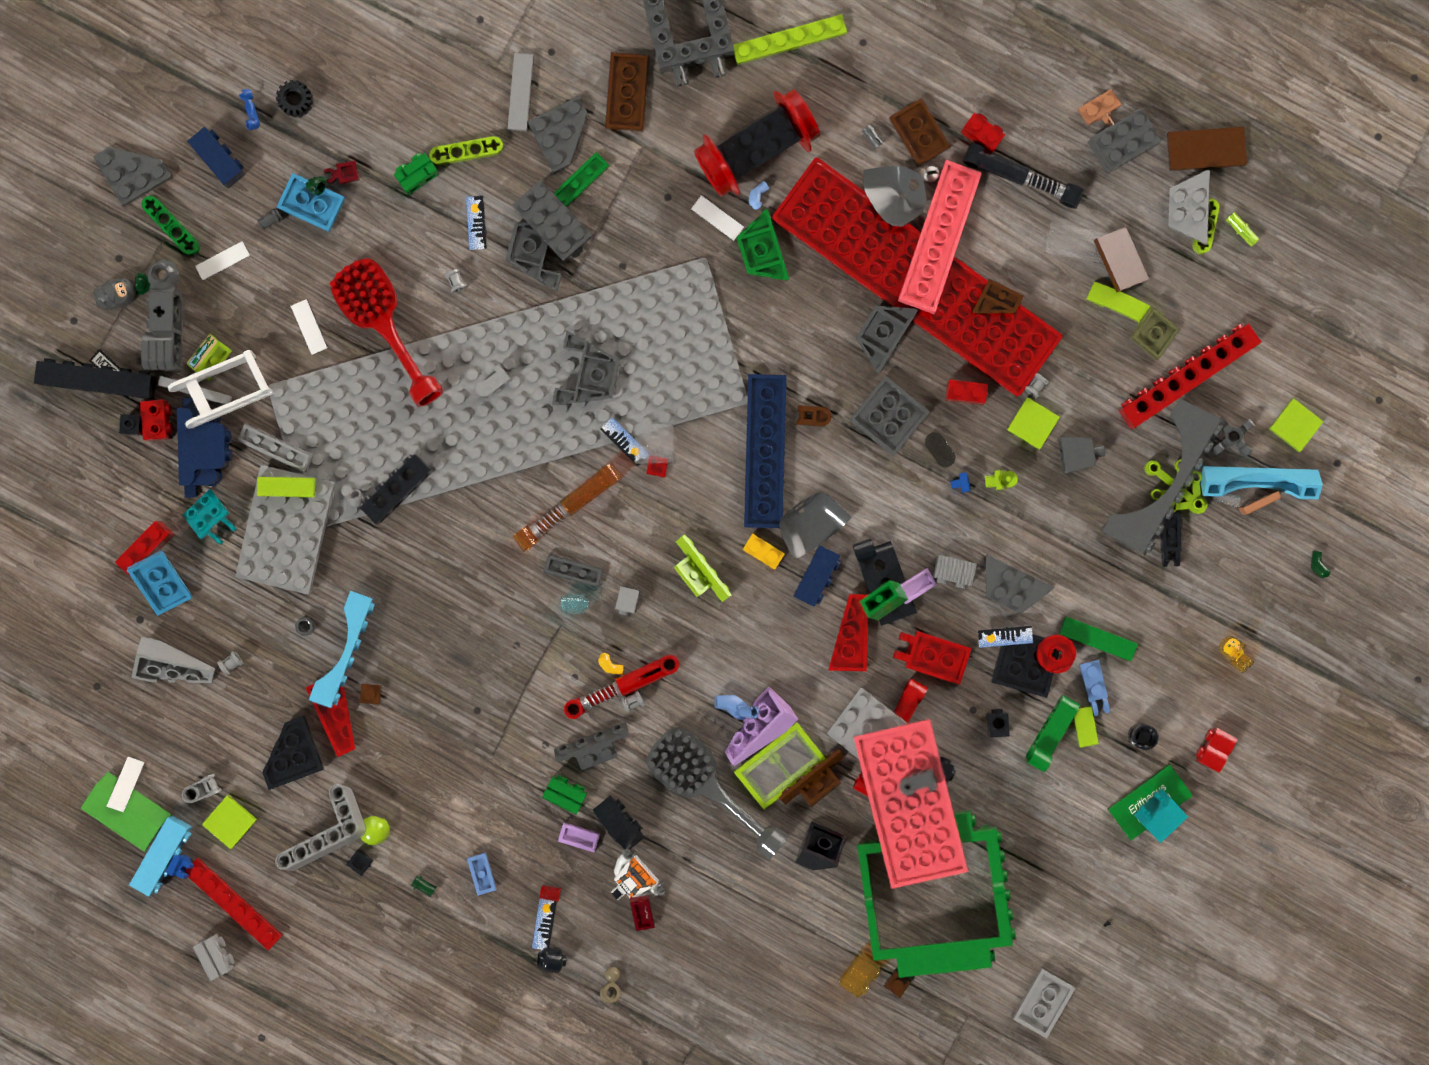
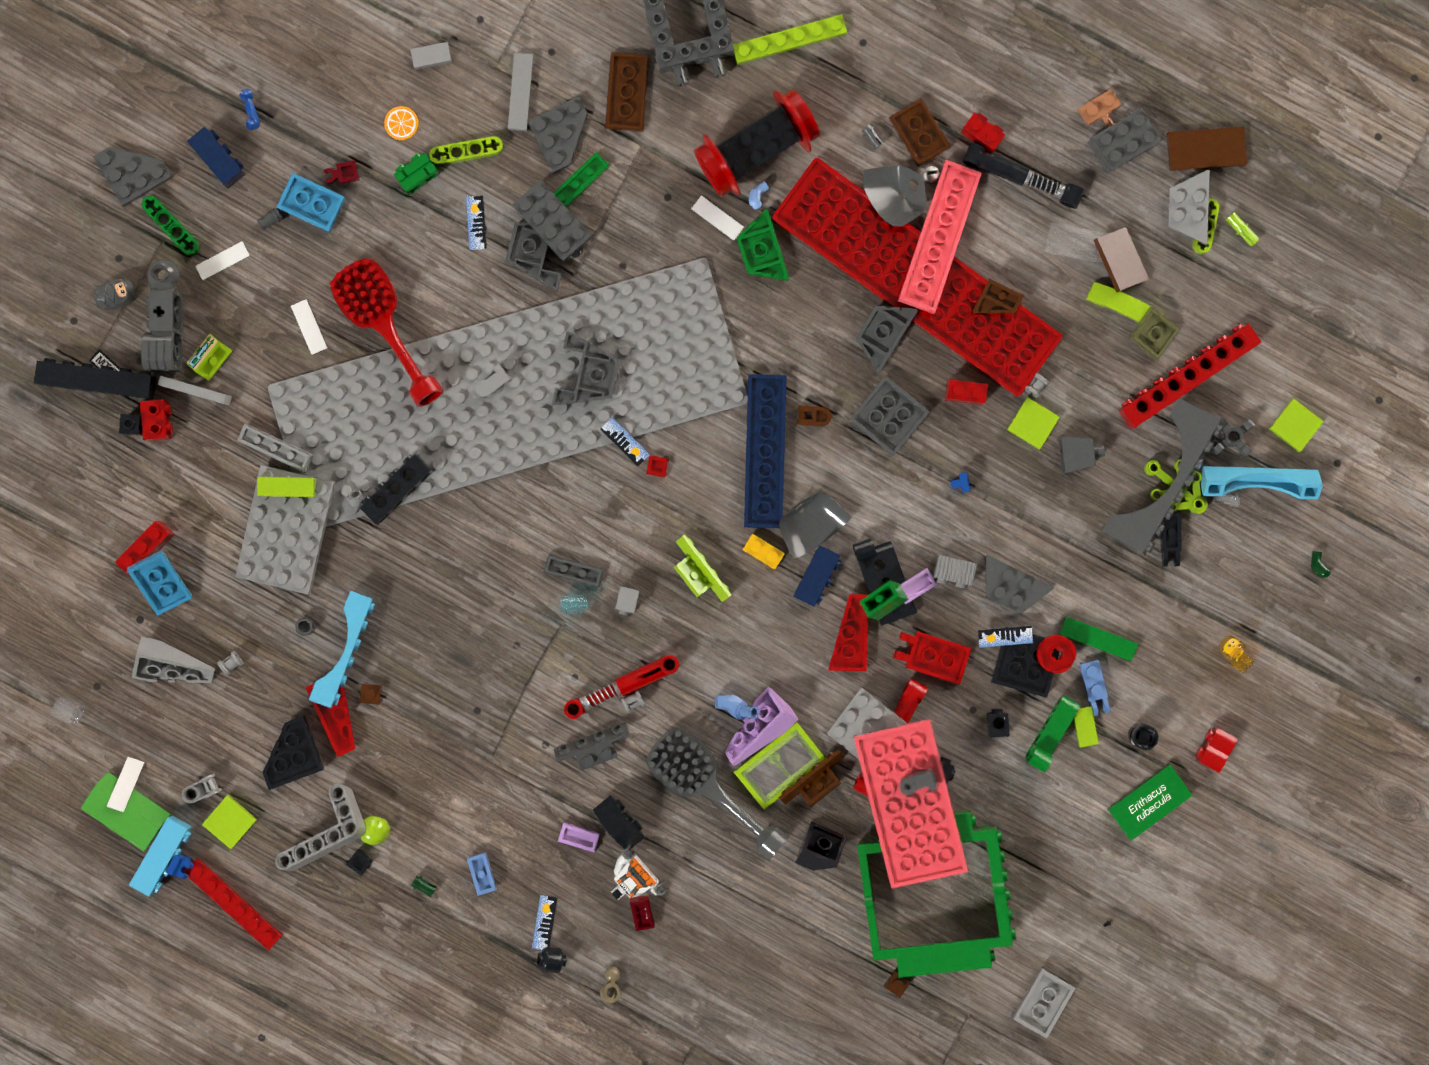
dark green piece [135,273,150,295] -> none
white piece [167,350,274,429] -> none
dark blue brick [177,398,232,498] -> none
teal plate [182,489,237,545] -> none
light grey brick [193,933,235,981] -> none
black tyre [276,80,313,118] -> none
dark green piece [306,176,327,196] -> none
light grey bush [444,269,467,293] -> none
clear orange piece [512,462,623,552] -> none
red piece [540,885,561,902] -> none
green brick [542,774,587,815] -> none
yellow arm [598,653,624,675] -> none
clear brick [635,424,674,464] -> none
clear yellow brick [838,950,881,998] -> none
clear smoke tile [925,432,956,467] -> none
lime hips [985,470,1018,490] -> none
teal plate [1134,788,1188,843] -> none
nougat tile [1239,491,1281,515] -> none
none -> clear brick [50,696,85,725]
none -> light orange sticker [384,106,419,140]
none -> light grey tile [410,42,452,70]

